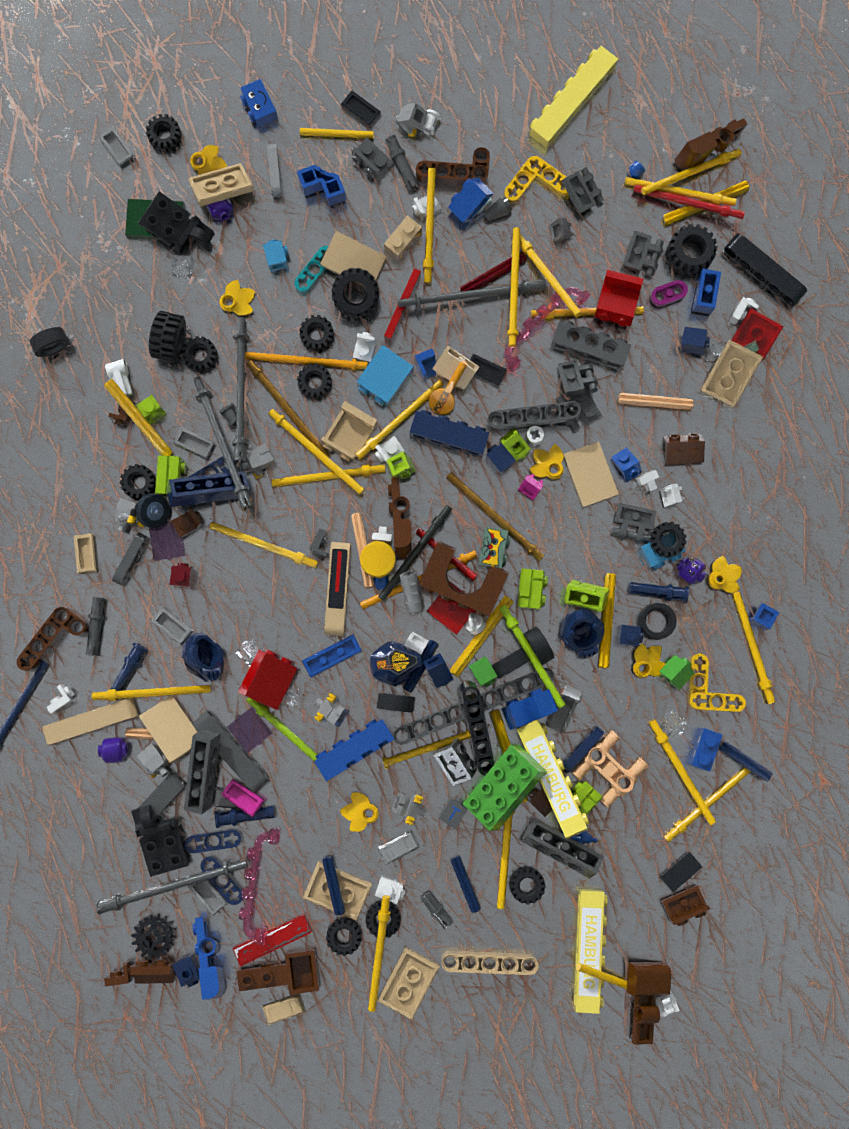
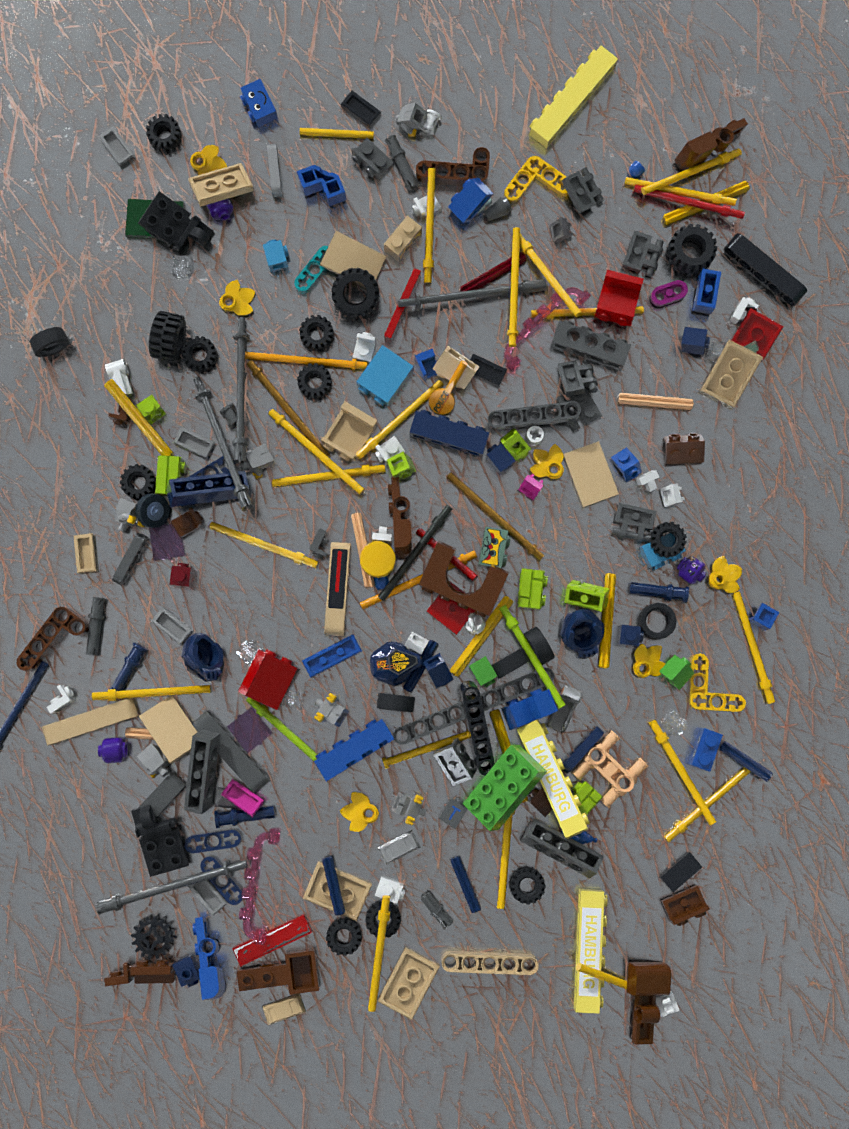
light grey axle [399,571,425,613] -> none

